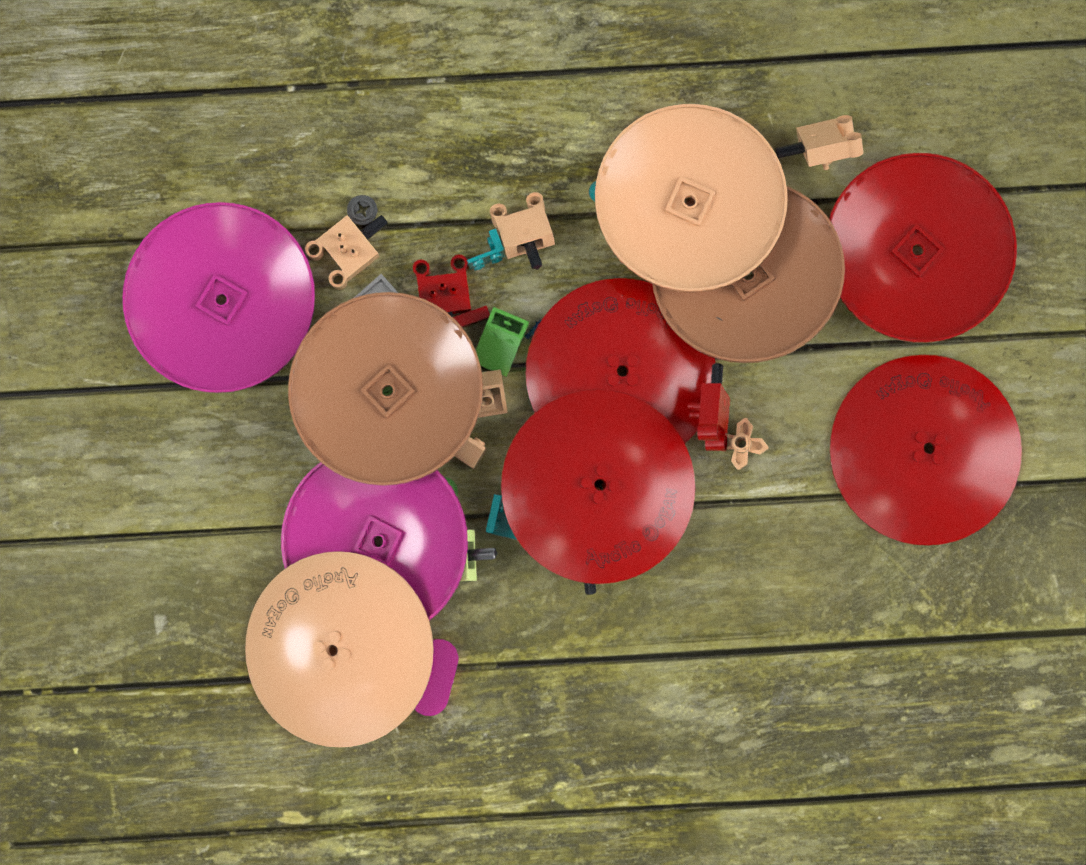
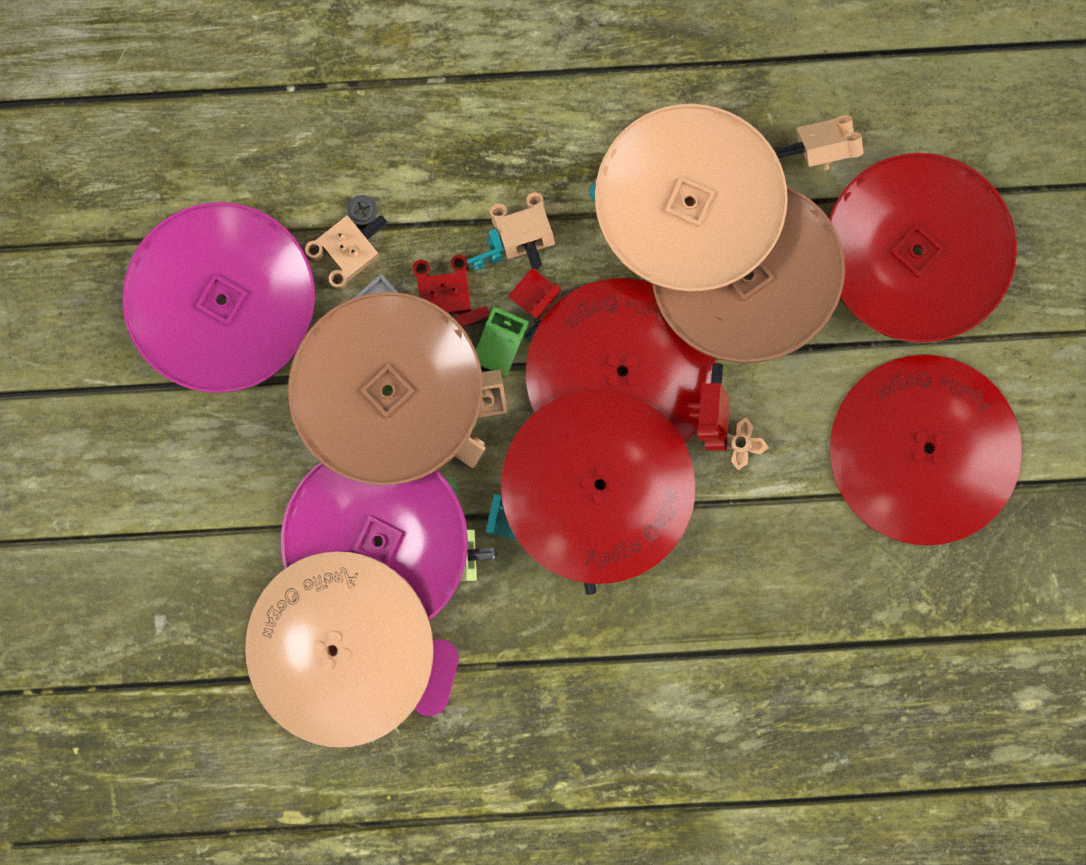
none -> red bracket [508,268,561,321]

